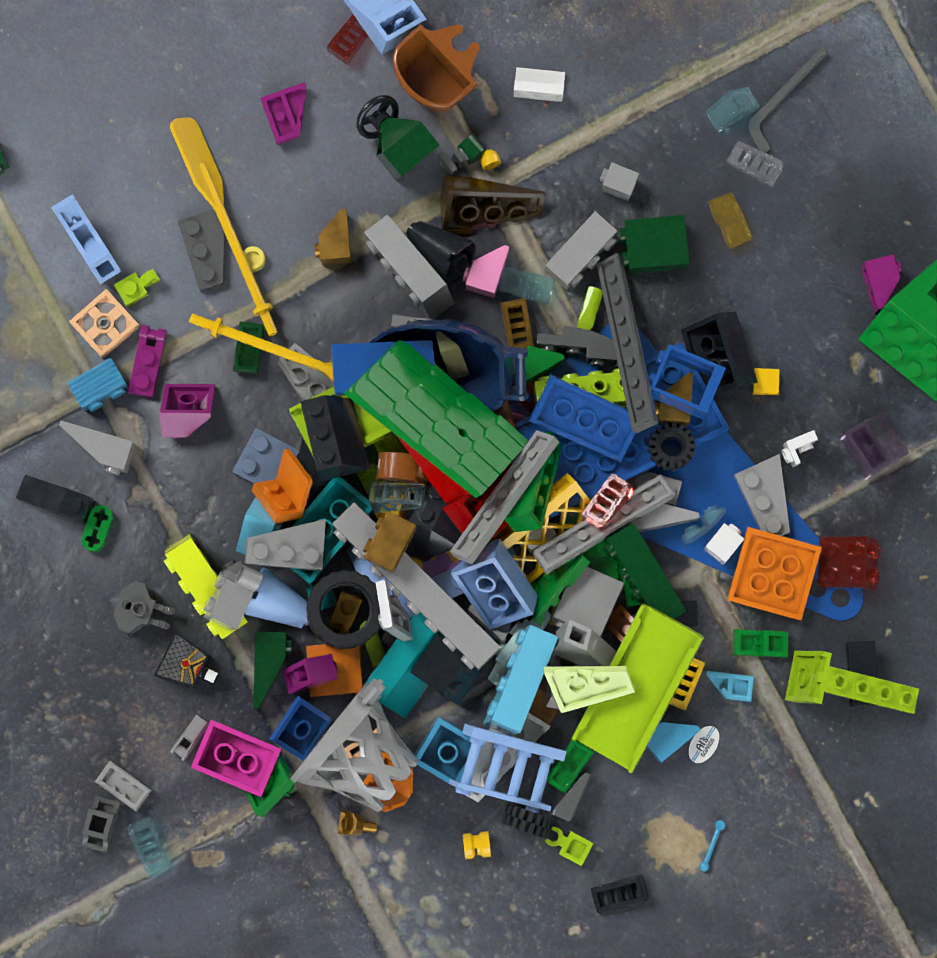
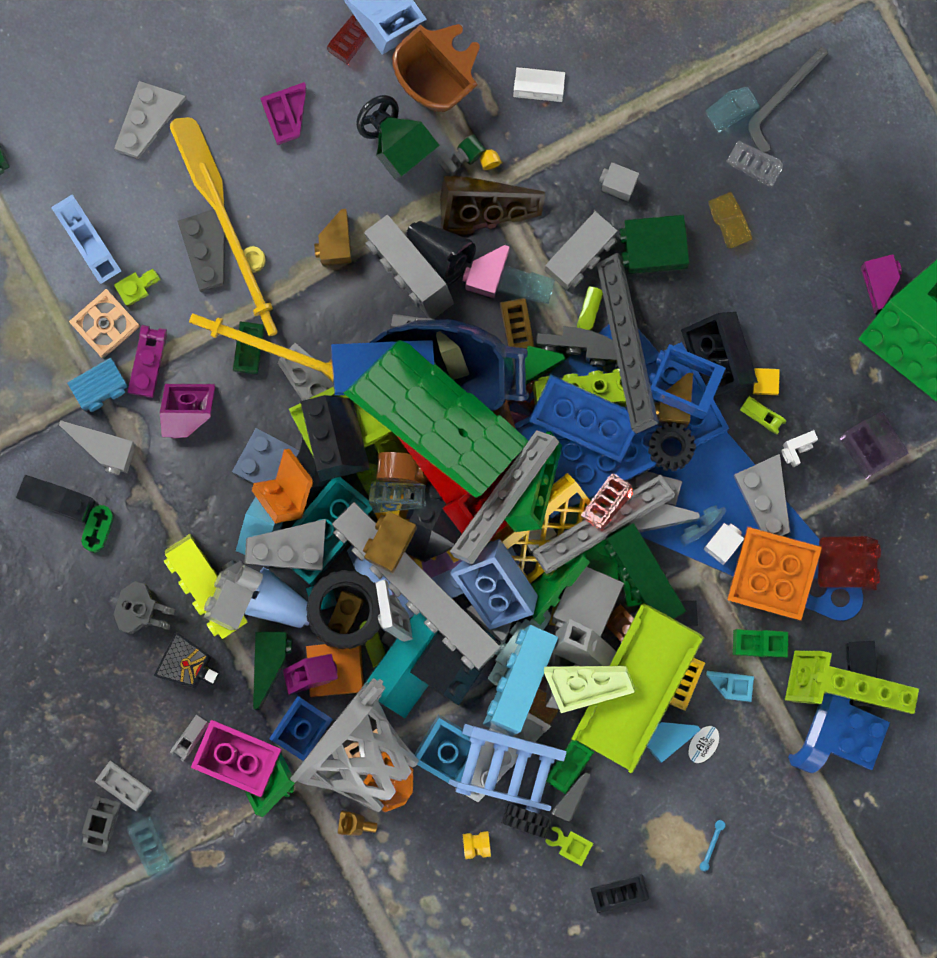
none -> light grey wing [114,81,186,159]
none -> lime bar [740,396,786,434]
none -> blue piece [788,692,890,773]

